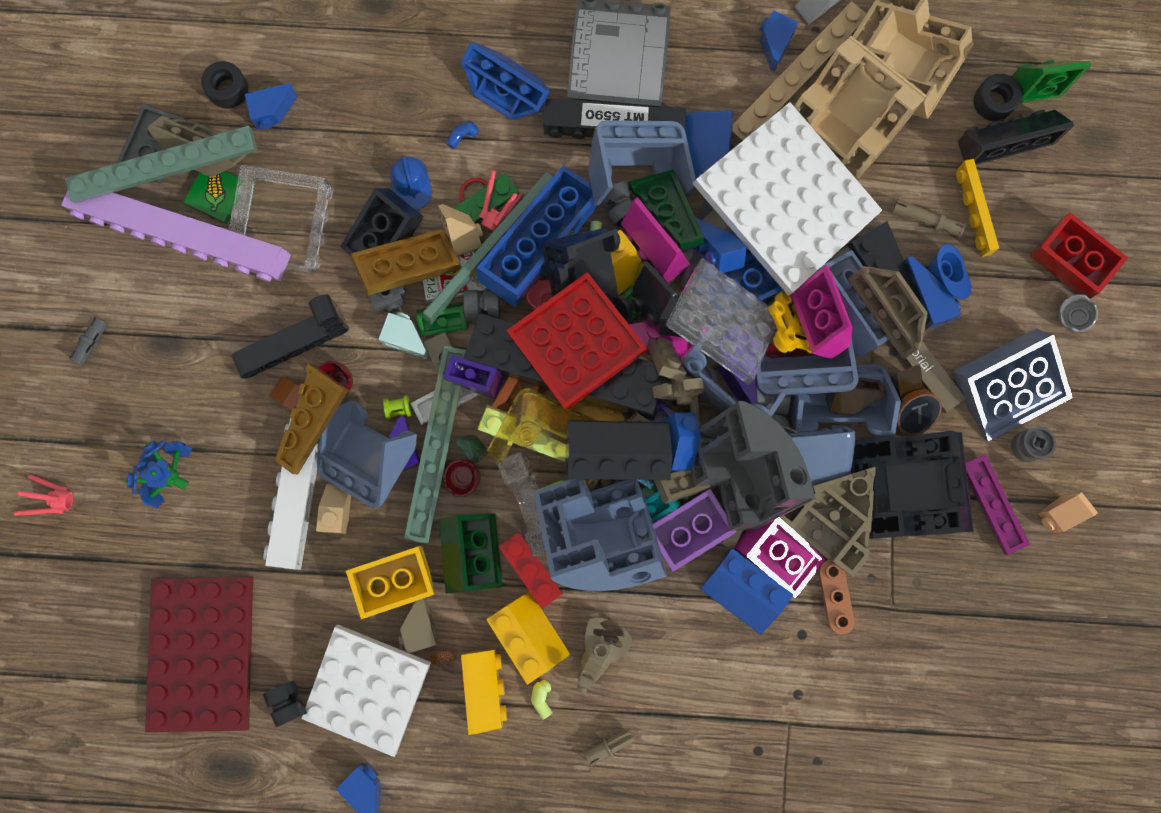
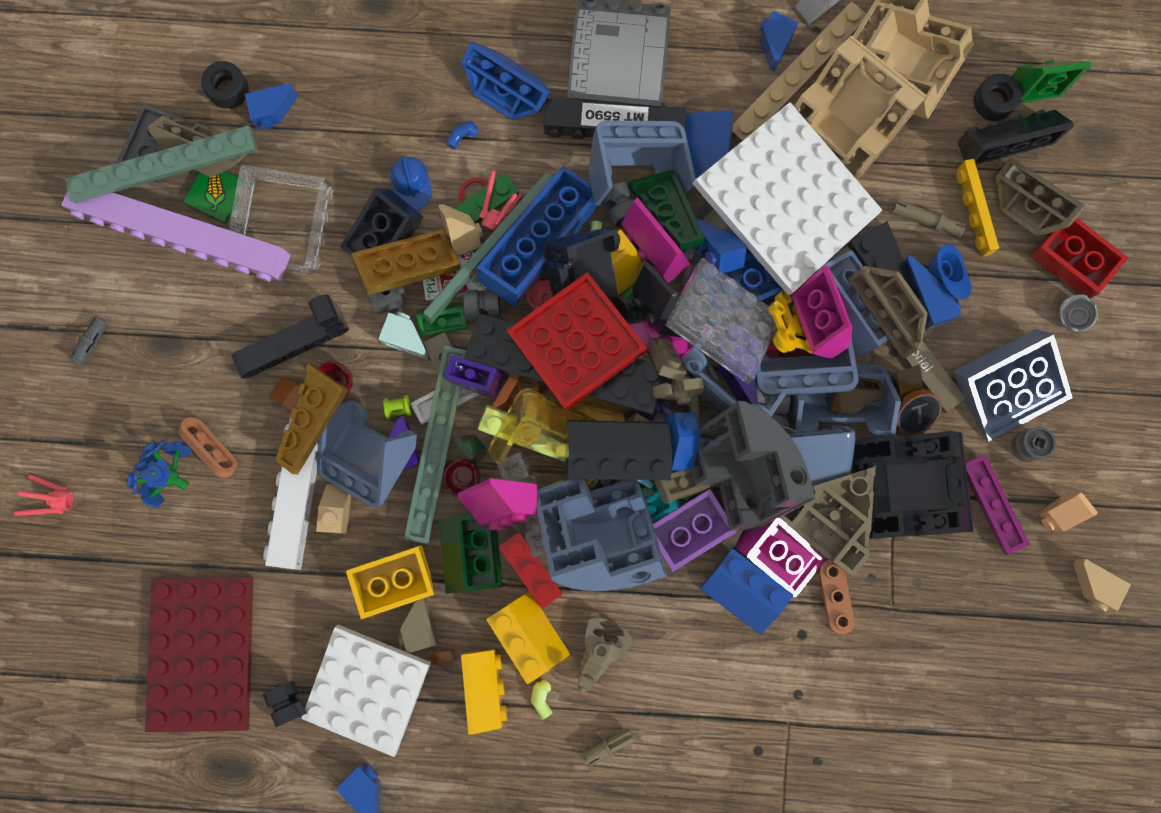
none -> nougat plate [178,417,238,478]
none -> dark pink slope [458,478,537,530]
none -> dark tan wedge [995,157,1086,237]
none -> tan slope [1073,559,1131,613]

